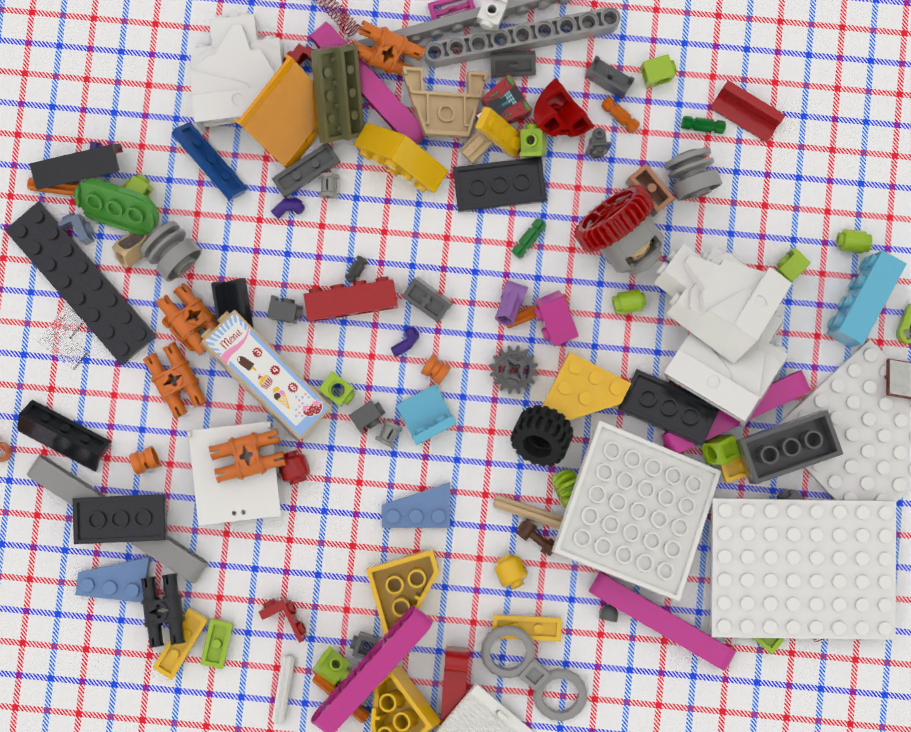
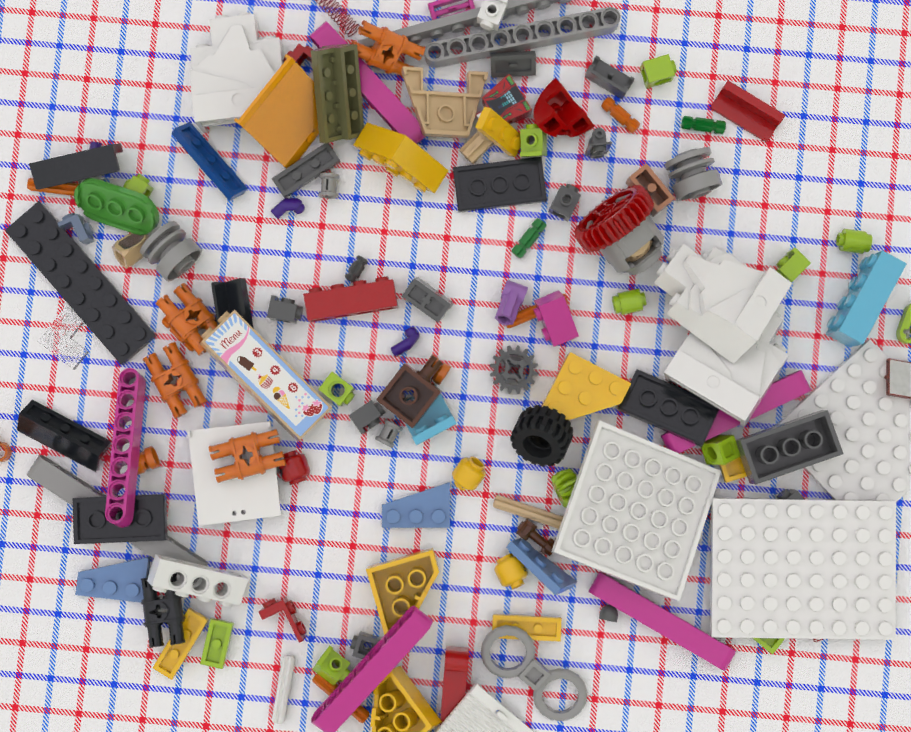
none -> dark pink beam [105,368,146,528]
none -> white brick [147,554,248,607]
none -> reddish brown brick [376,355,443,428]
none -> yellow head [452,456,486,491]
none -> medium blue wing [506,538,578,595]
none -> dark grey brick [548,184,581,222]

